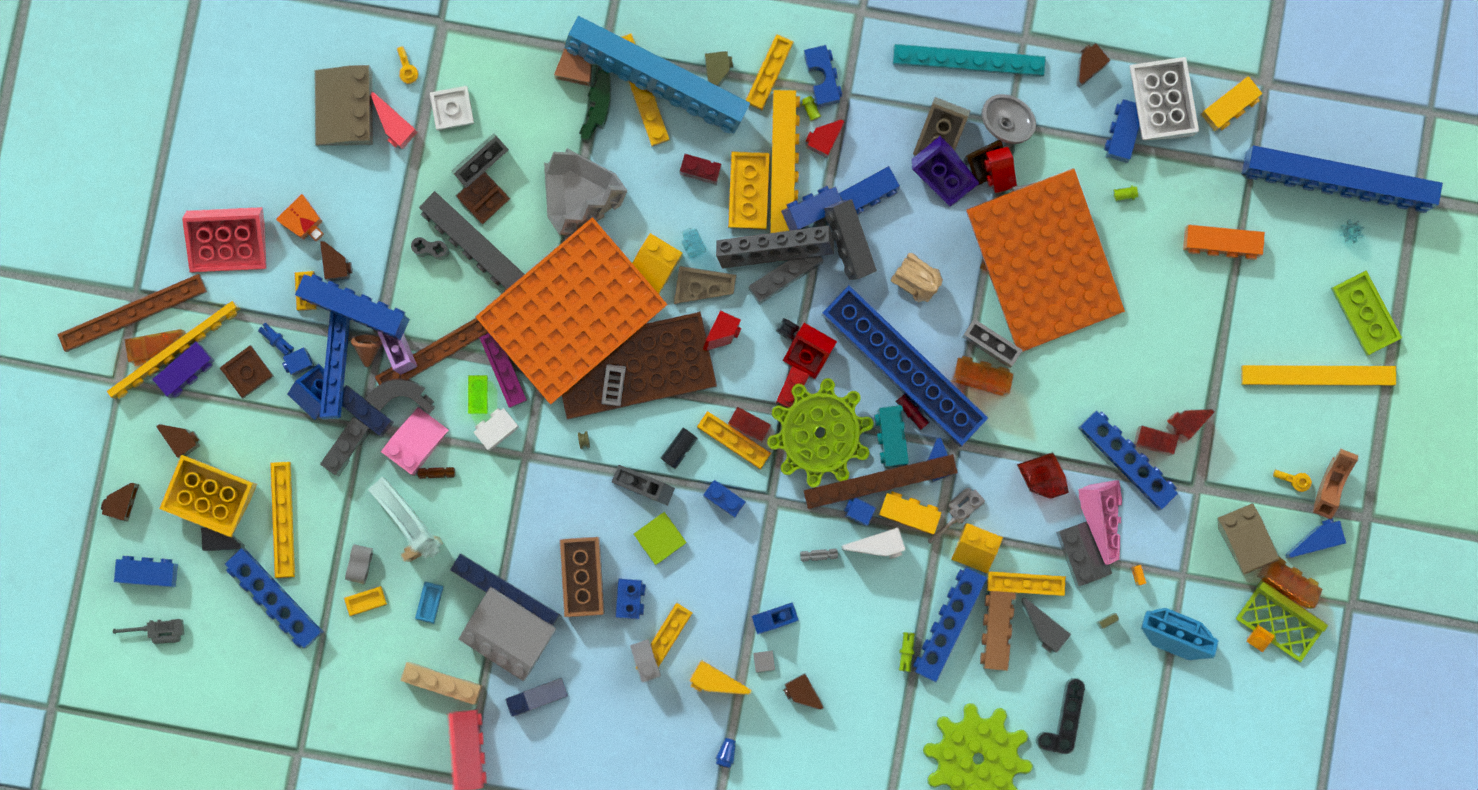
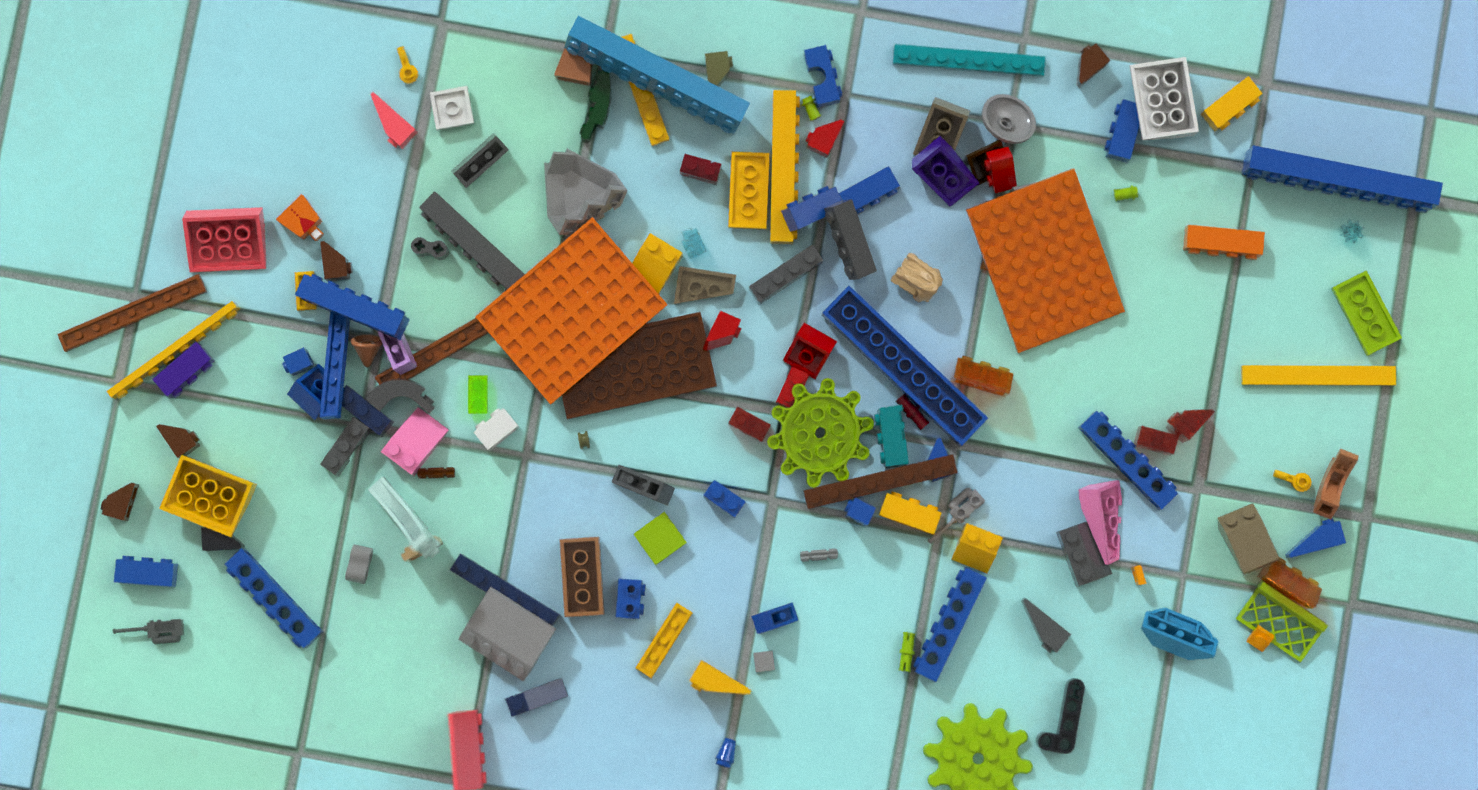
clear orange slope [124,329,186,366] -> none
reddish brown tile [220,345,274,399] -> none
blue pin [258,323,294,356] -> none
yellow tile [270,462,295,578] -> none
dark tan slope [315,65,373,146] -> none
yellow tile [344,586,387,616] -> none
tan arch [401,662,483,705] -> none
dark azure tile [415,581,444,624] -> none
reddish brown slope [455,172,510,225] -> none
magenta plate [479,333,527,408] -> none
light grey slope [601,364,626,406] -> none
light grey slope [630,639,661,683] -> none
black pin [660,427,698,469] -> none
yellow tile [697,411,771,470] -> none
dark grey brick [716,226,834,269] -> none
yellow tile [746,34,794,111] -> none
black wheel [776,318,800,341] -> none
reddish brown slope [783,673,824,710] -> none
white slope [841,528,905,559] -> none
light grey brick [962,319,1023,368] -> none
medium nougat wedge [980,591,1016,671] -> none
yellow plate [987,571,1066,596] -> none
clear red slope [1017,452,1069,499] -> none
olive tile [1096,613,1119,629] -> none

